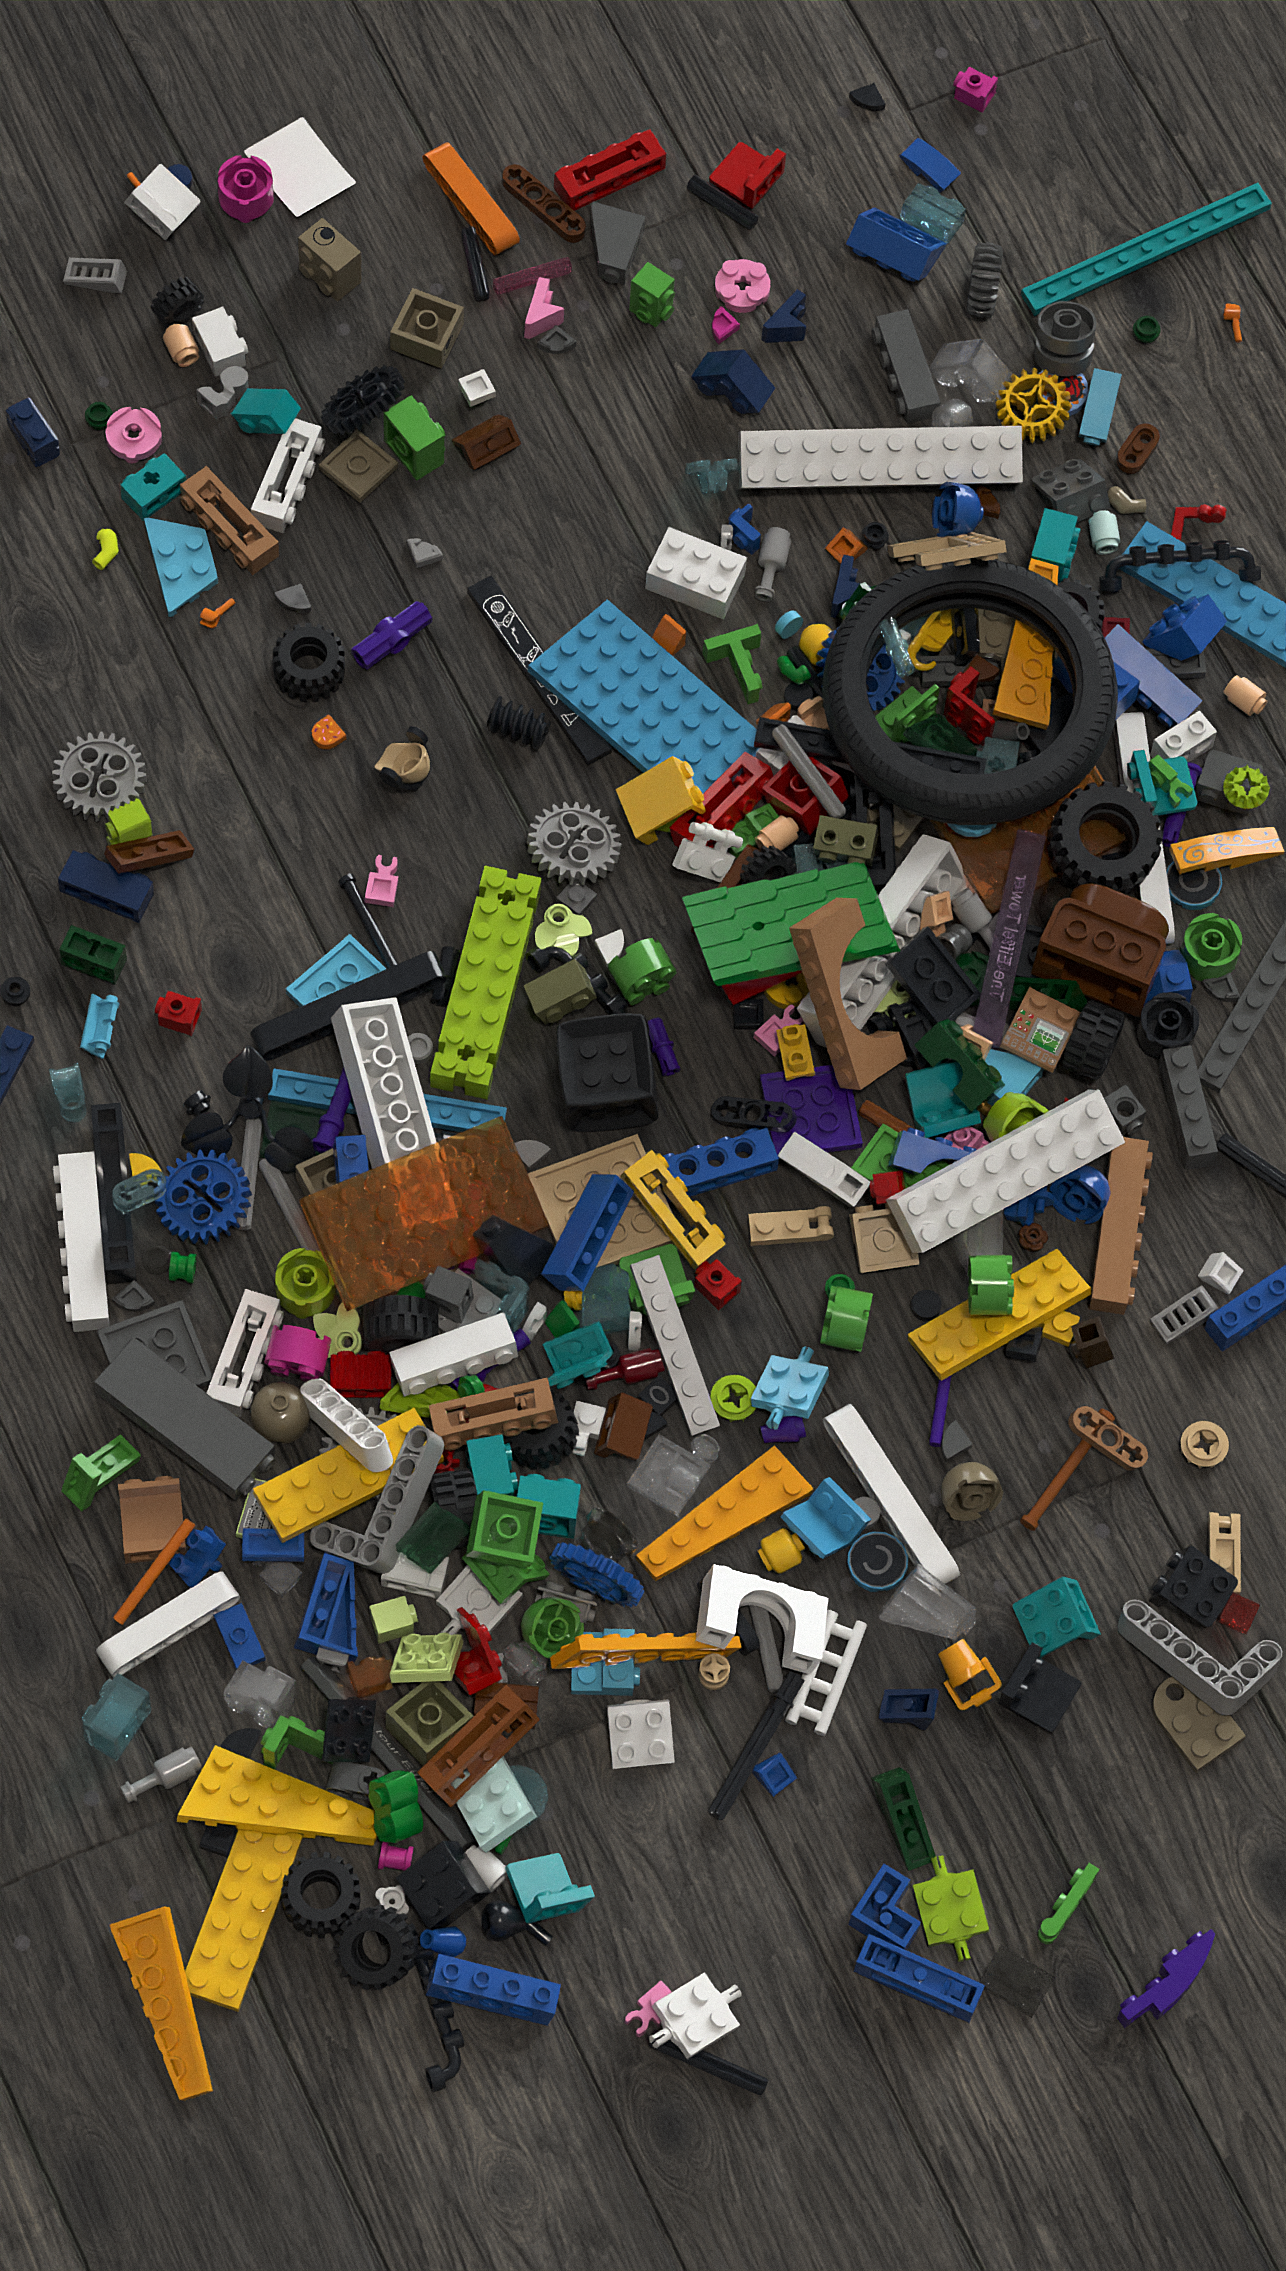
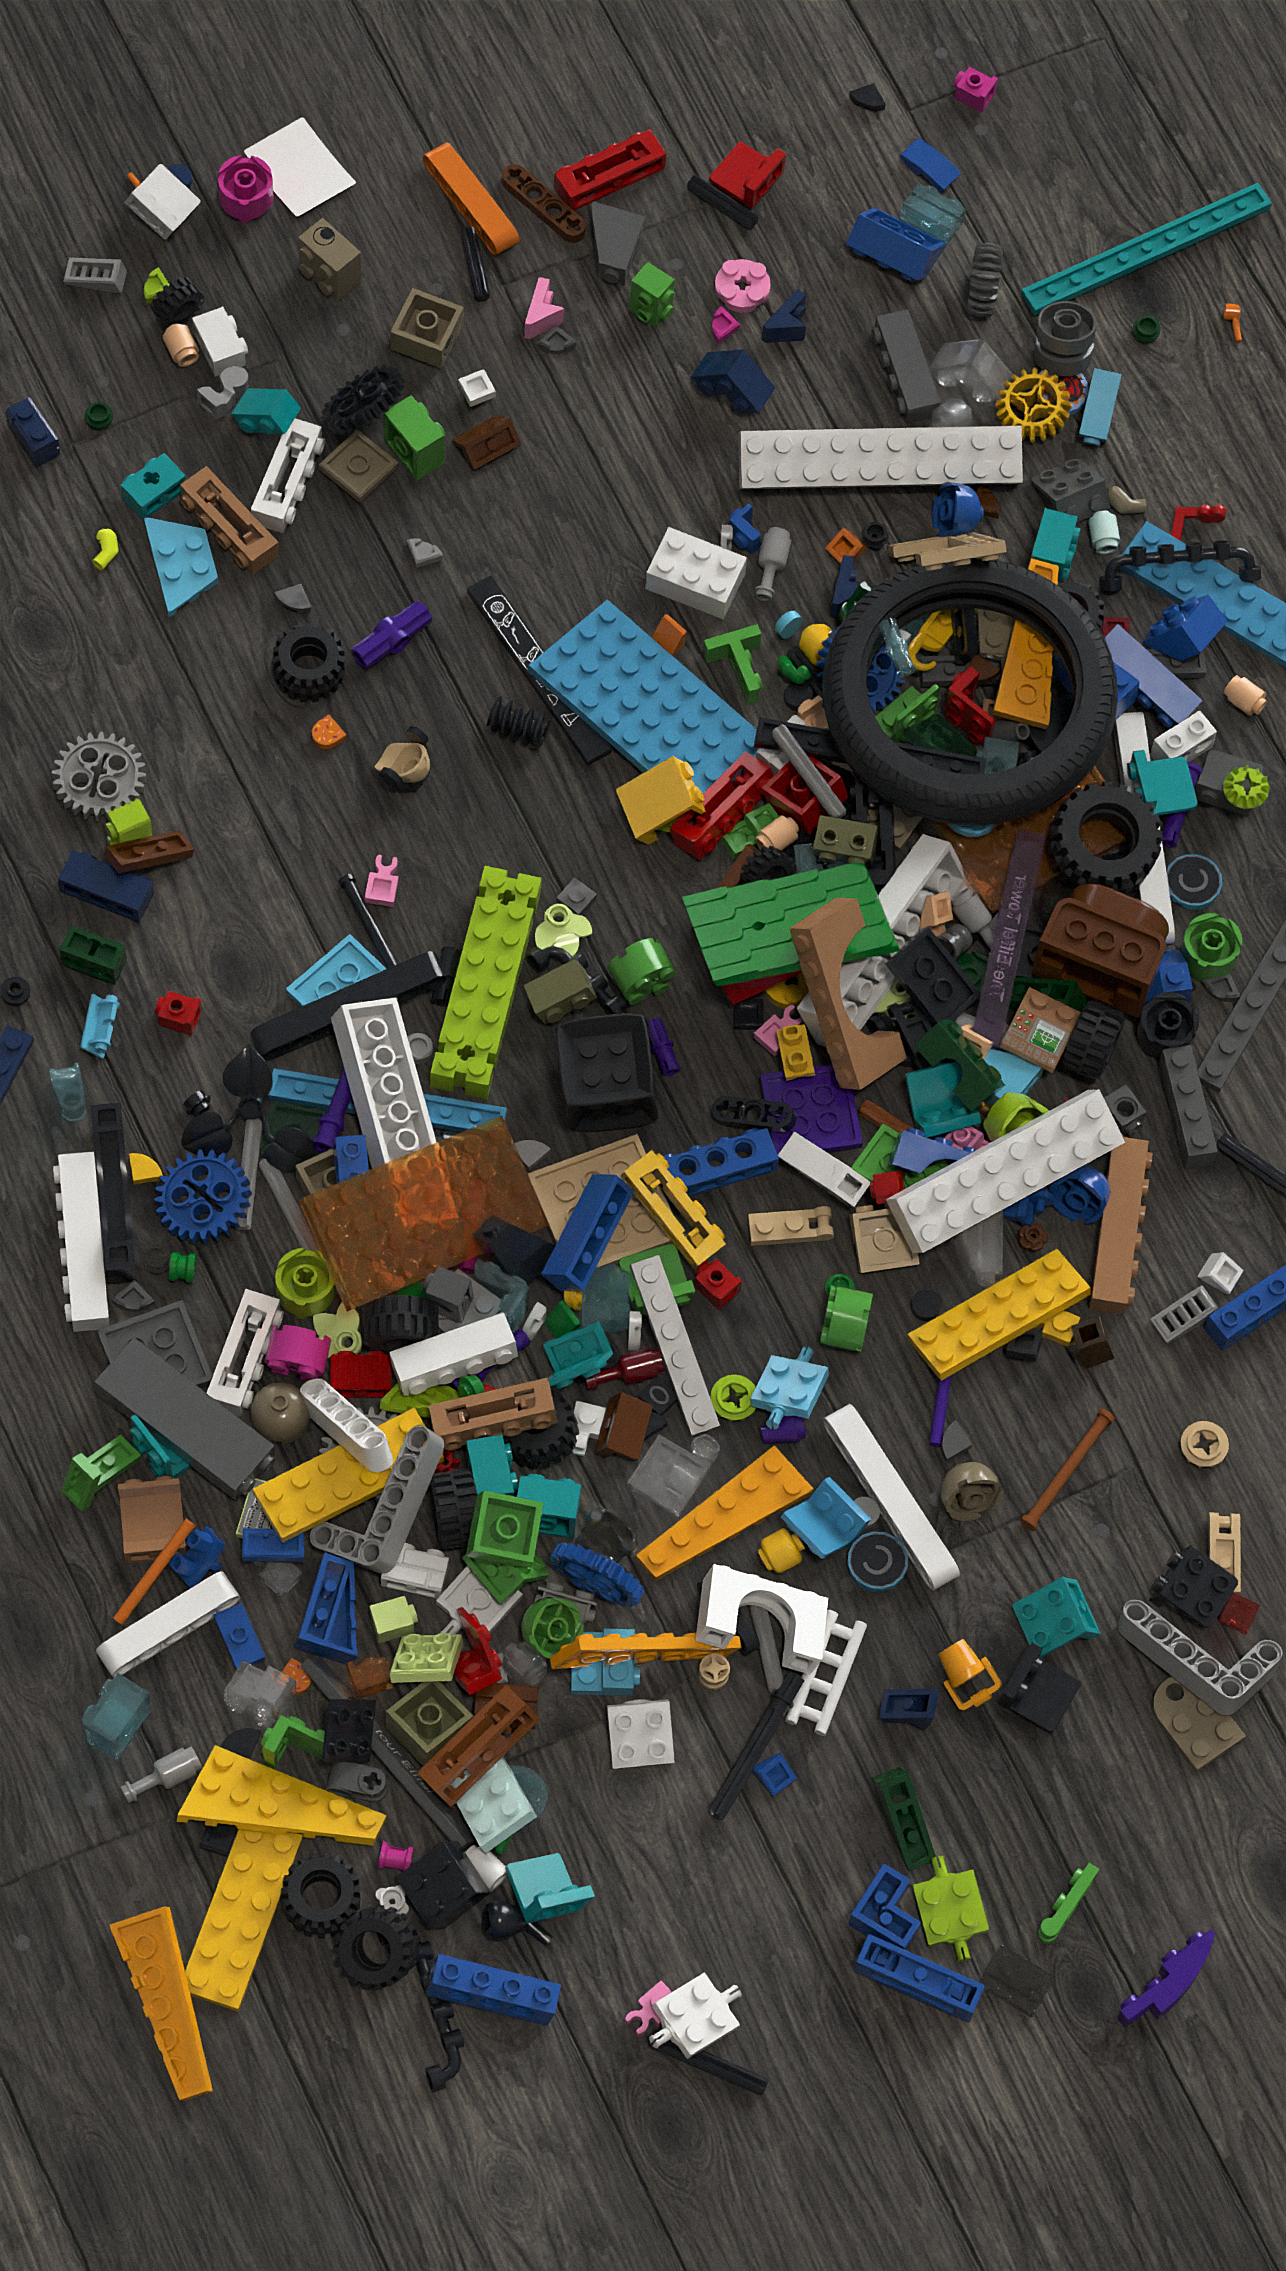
bright pink plate [105,407,162,464] -> none
clear light blue beam [112,1169,166,1212] -> none
orange hand [200,598,235,628] -> none
light grey tile [316,1647,349,1675] -> none
green brick [369,1770,423,1843] -> none
clear green plate [395,1502,470,1574] -> none
blue cone [420,1926,466,1957] -> none
clear pink axle [493,257,572,294] -> none
light grey gear [527,802,621,885] -> none
white tile [595,929,624,968] -> none
white plate [672,822,743,882] -> none
clear light blue plate [684,458,740,494] -> none
orange slope [756,702,791,725] -> none
clear slope [879,1564,977,1640] -> none
bright green brick [968,1255,1014,1315] -> none
medium nougat beam [1068,1406,1148,1471] -> none
reddish brown plate [1116,423,1160,474] -> none
bright green plate [1149,754,1193,808] -> none
light orange slope [1169,827,1284,874] -> none
none -> teal bracket [129,1414,192,1479]
none -> lime tile [144,267,169,304]
none -> orange tile [275,1657,312,1696]

